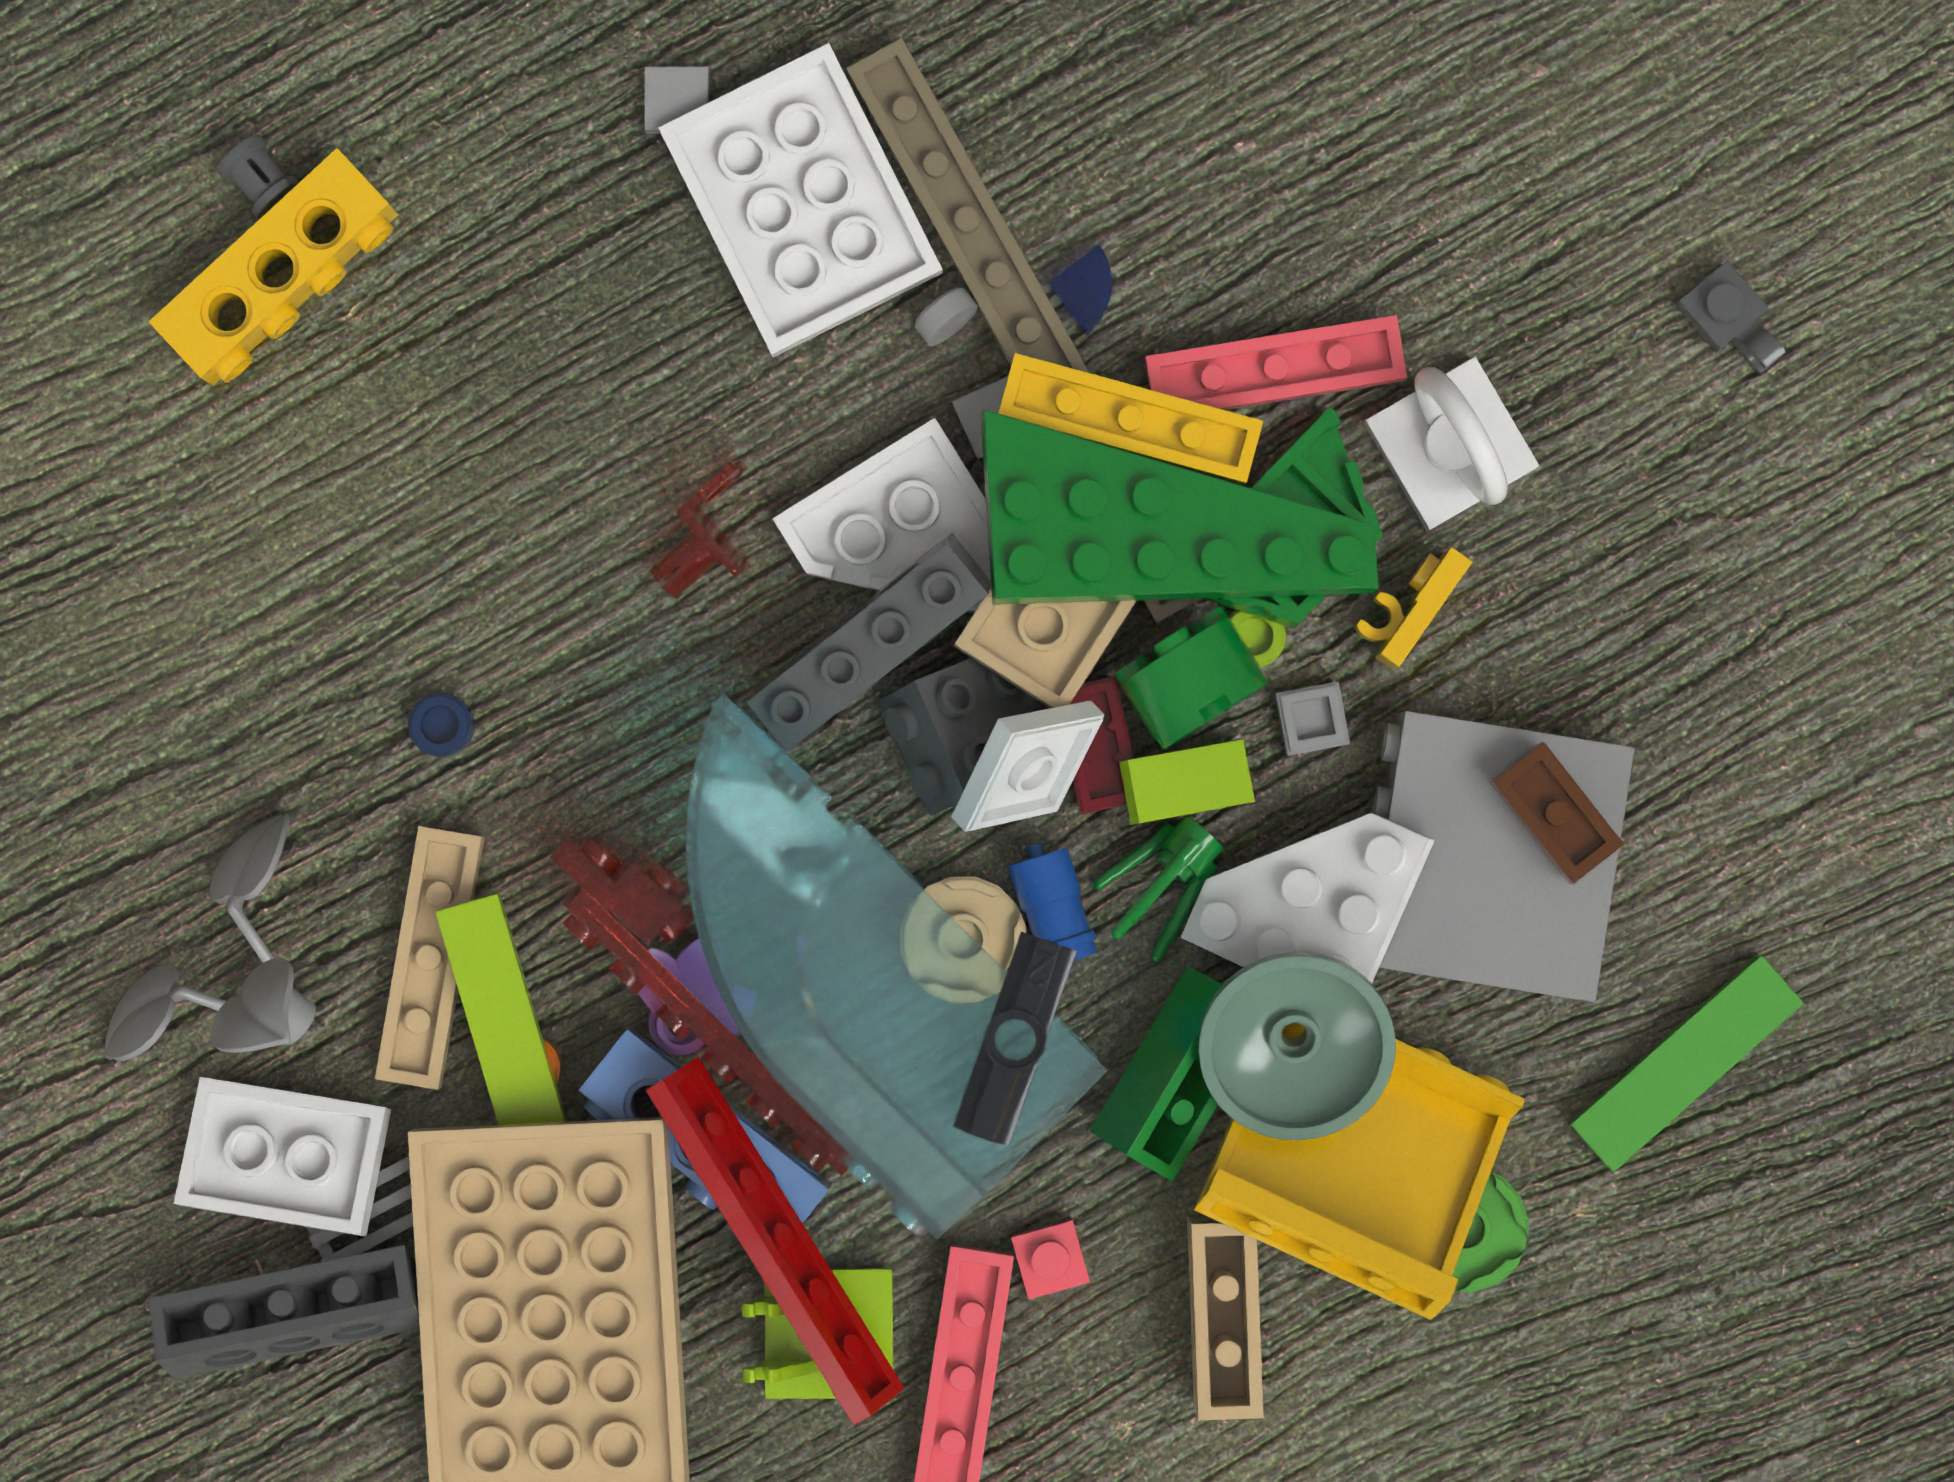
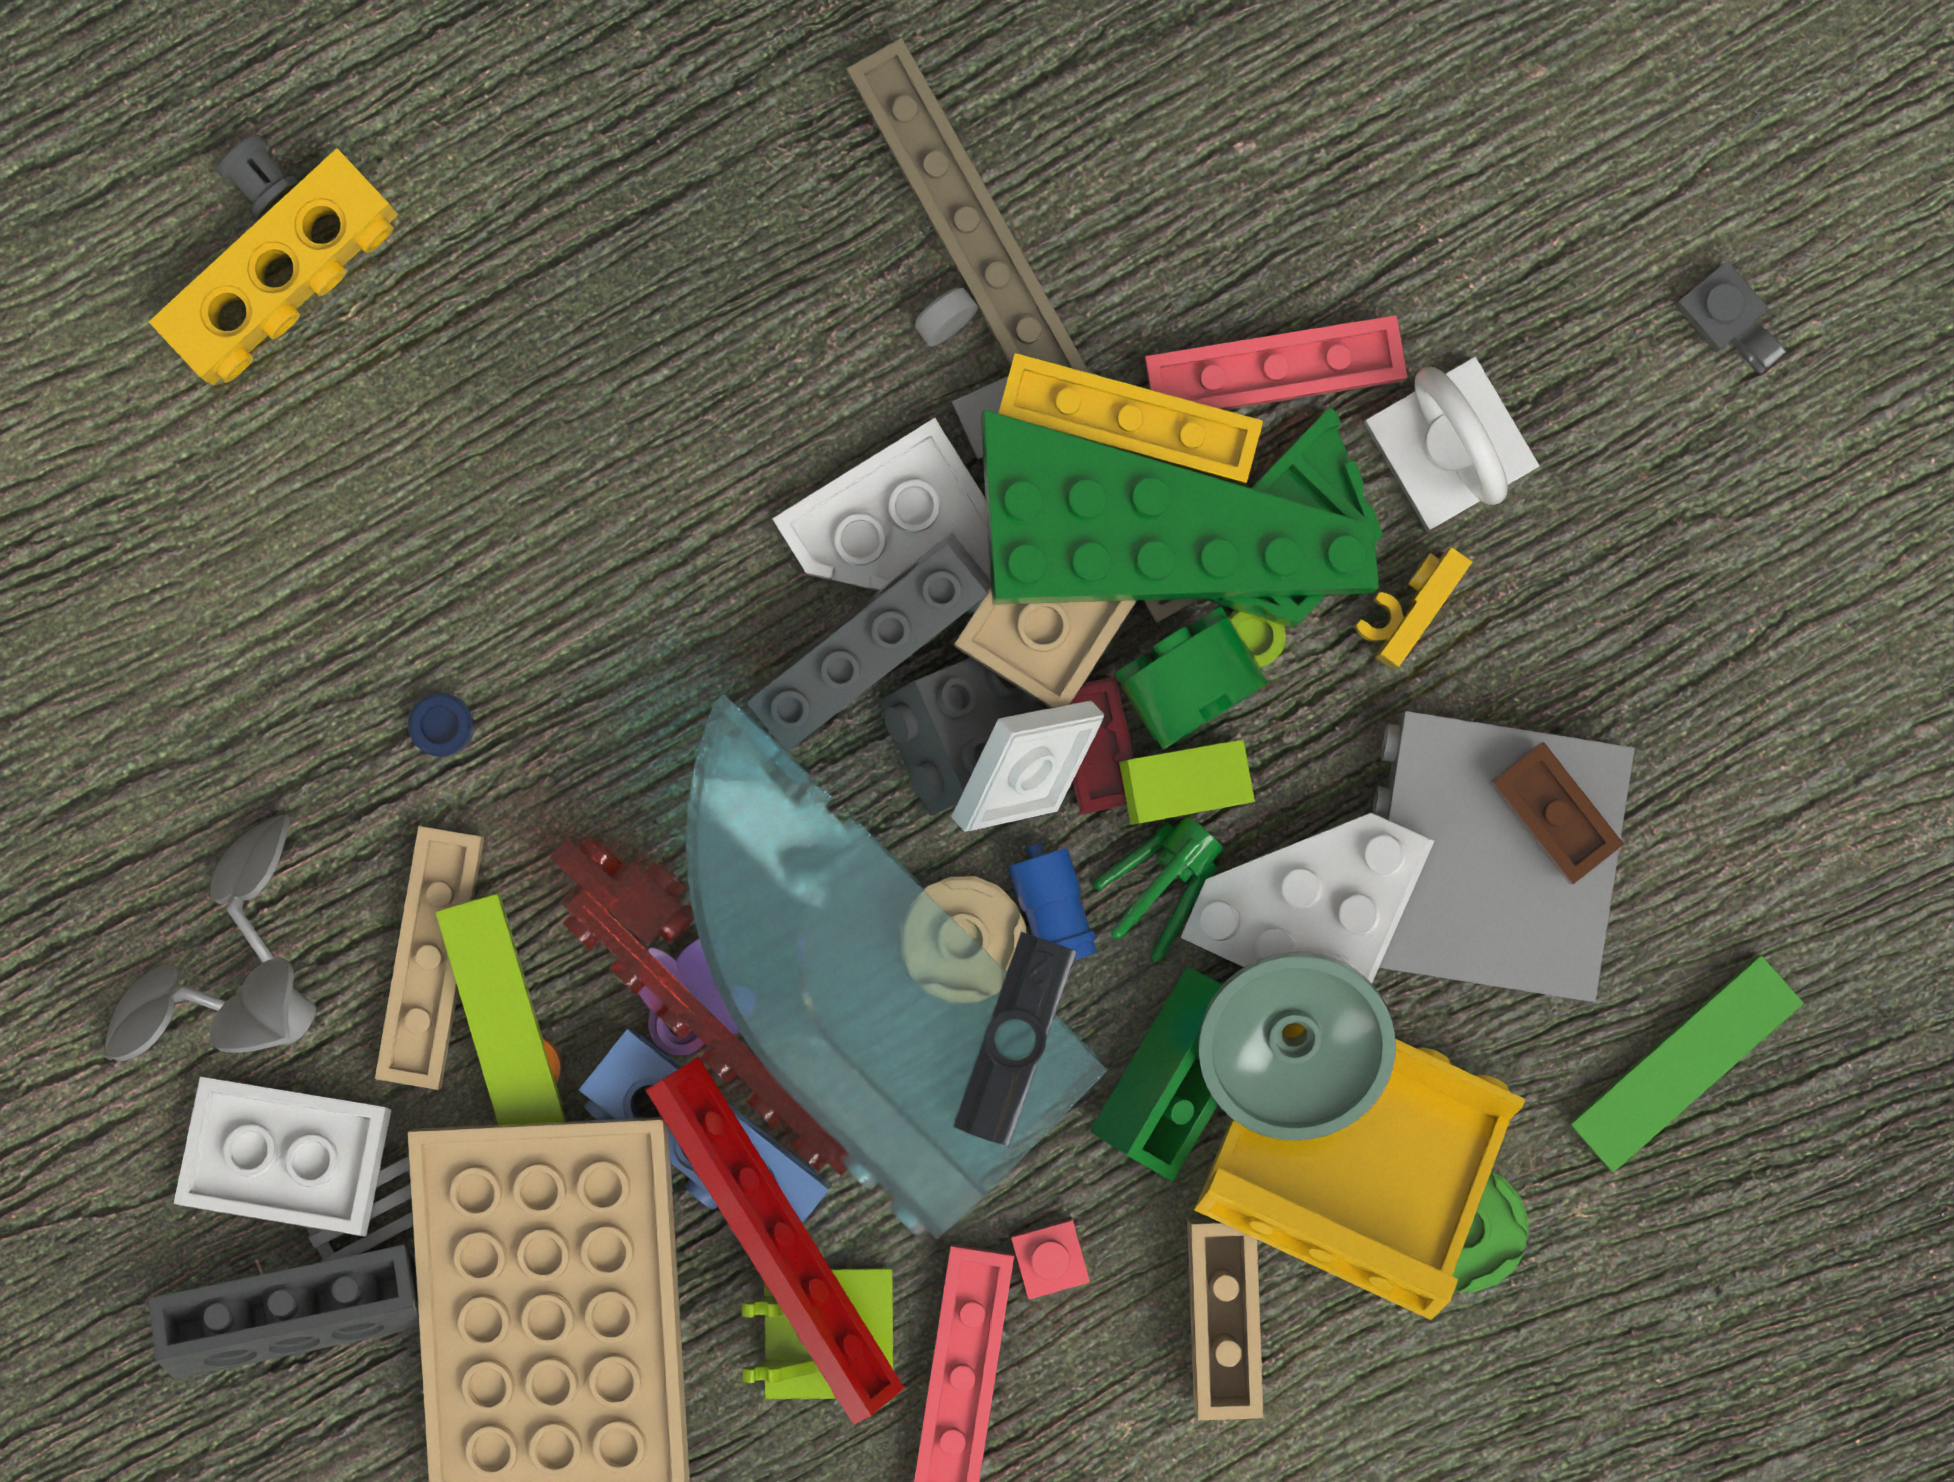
light grey tile [645,67,709,134] -> none
clear red bracket [650,461,752,599] -> none
white plate [658,43,943,357] -> none
clear blue tile [1048,245,1112,336] -> none
light grey tile [1274,681,1350,756] -> none

